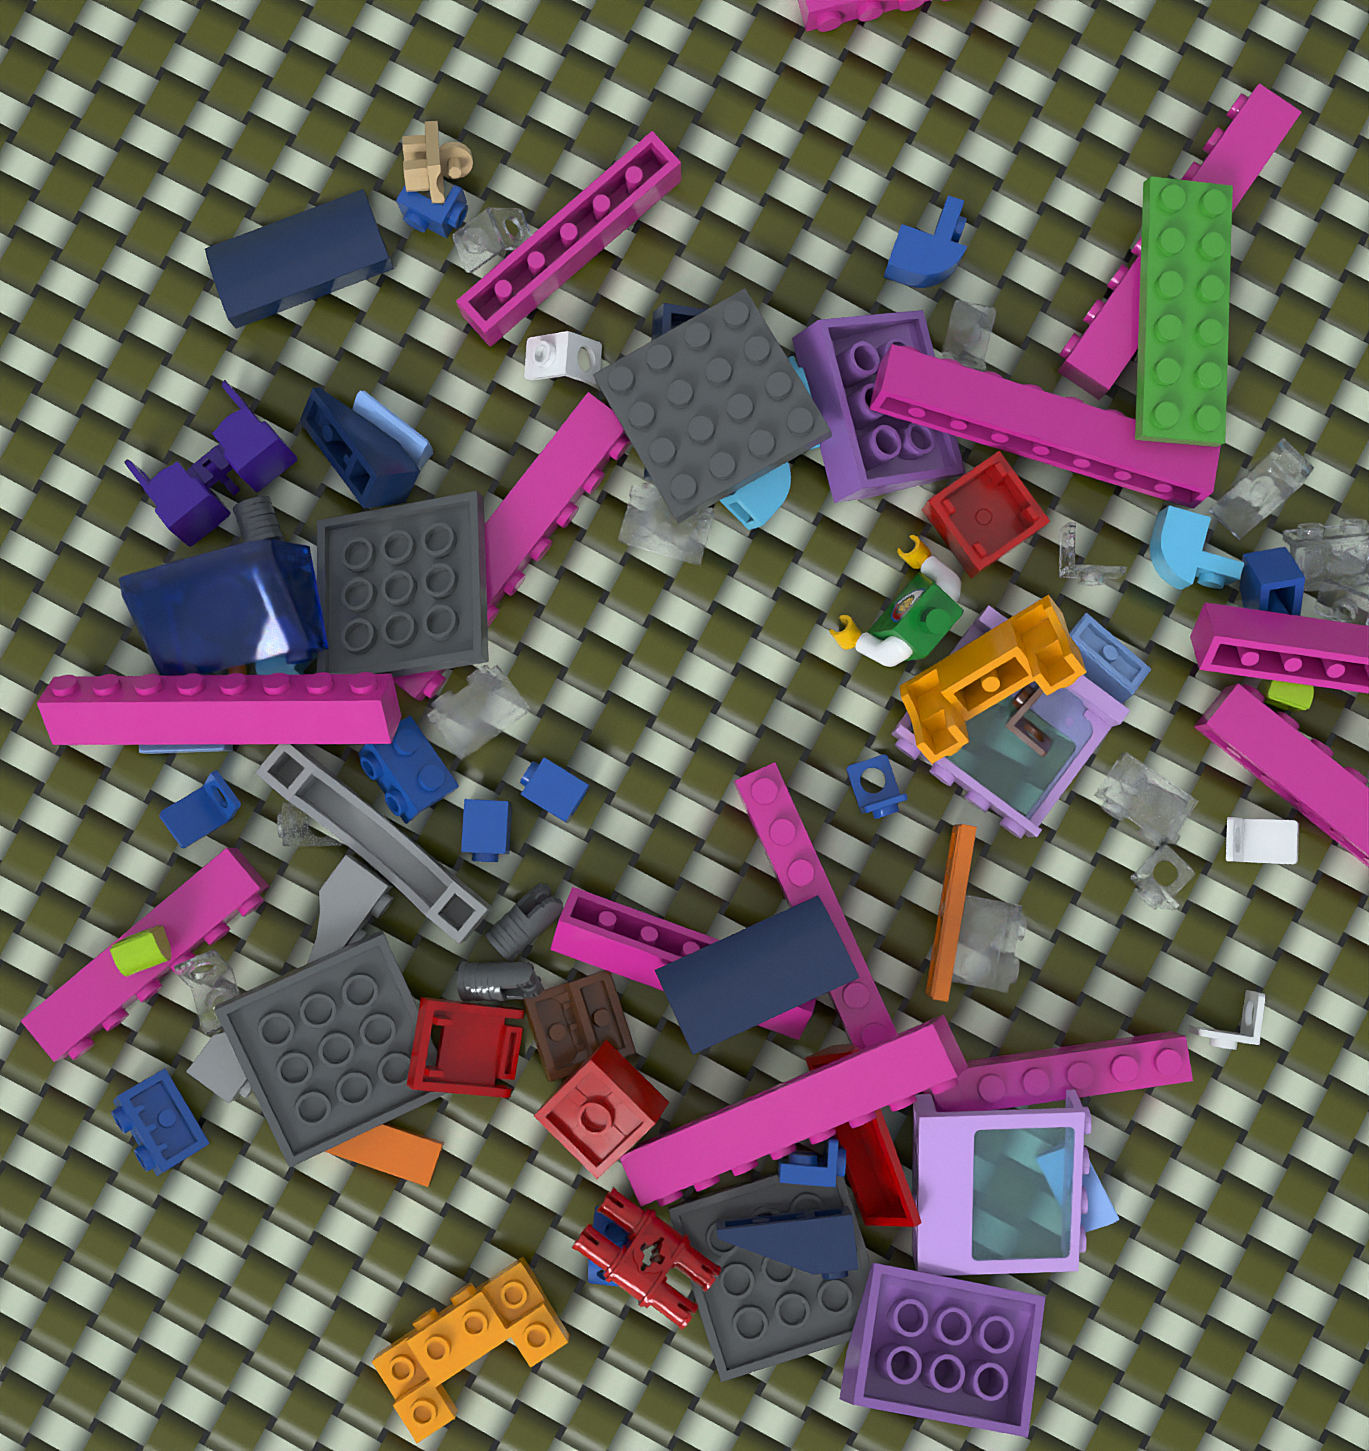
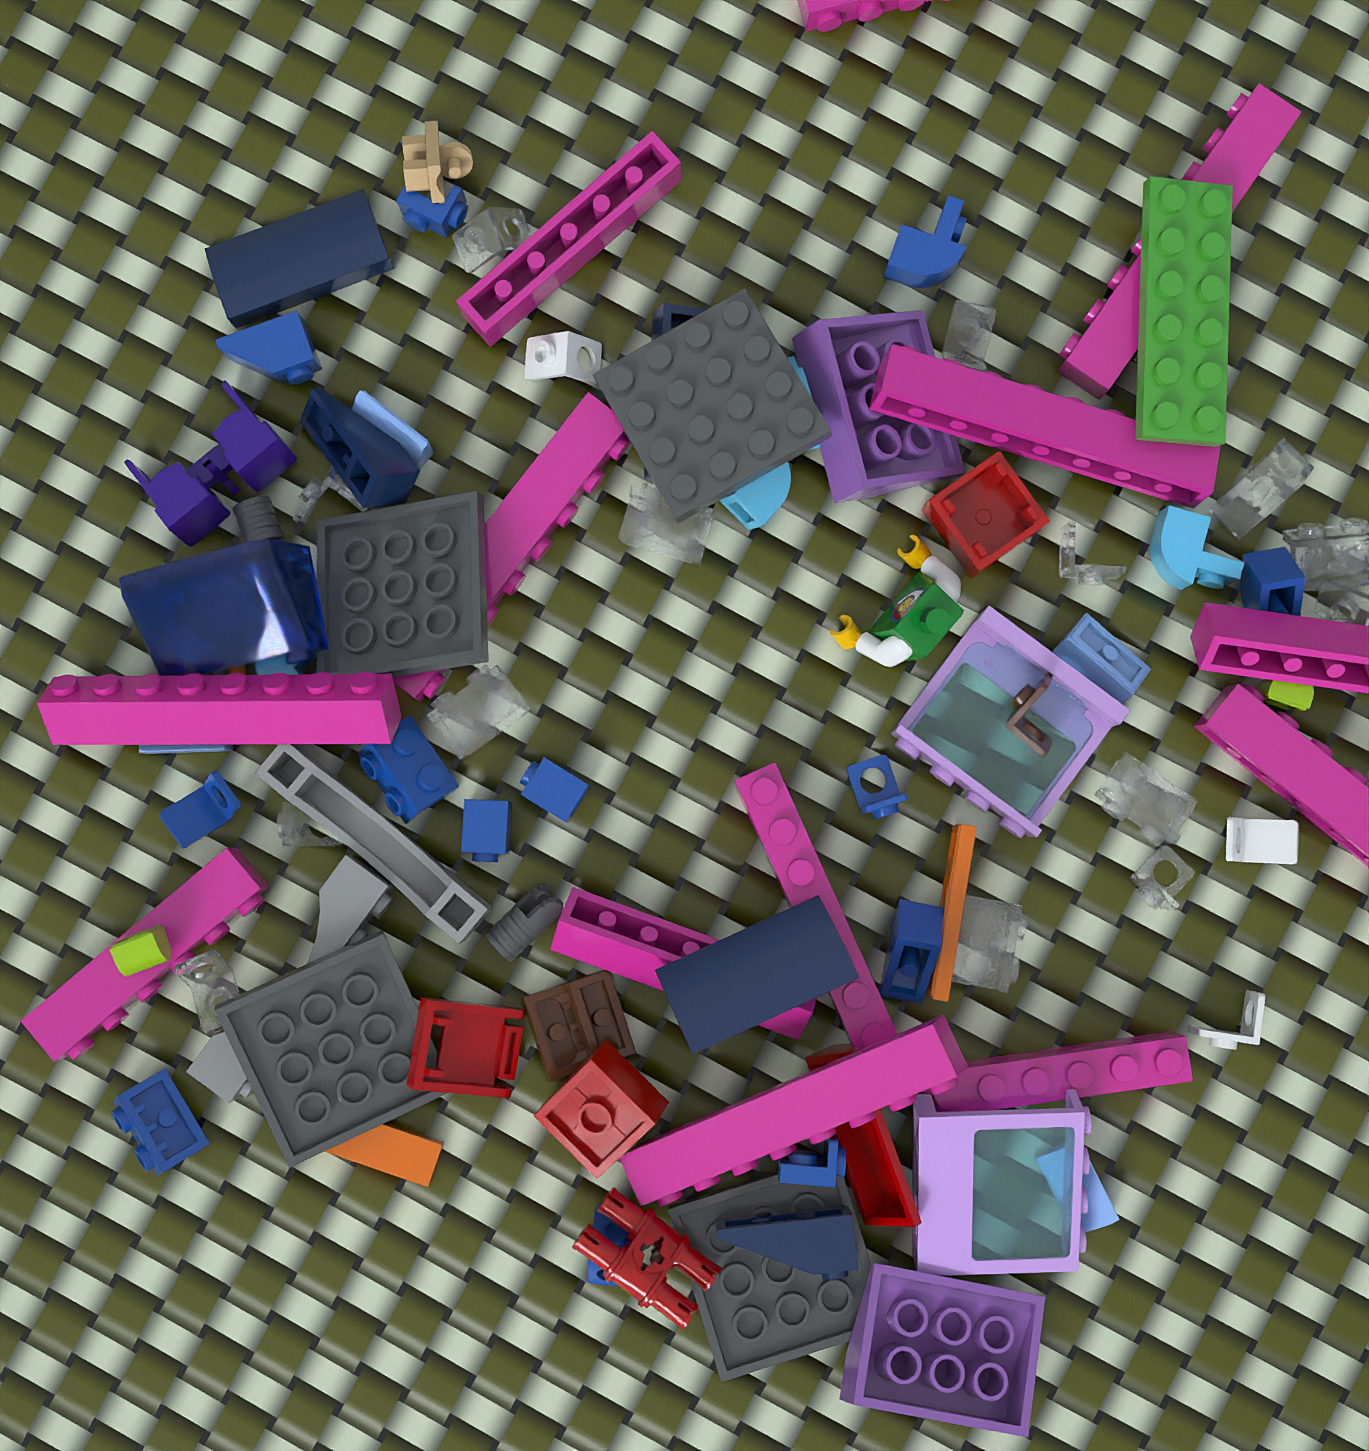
light orange bracket [371,1257,570,1443] -> none
dark grey hinge [457,961,544,1002] -> none
light orange bracket [899,594,1087,764] -> none
none -> blue slope [215,310,323,385]
none -> clear bracket [292,468,368,523]
none -> blue slope [879,899,943,1004]

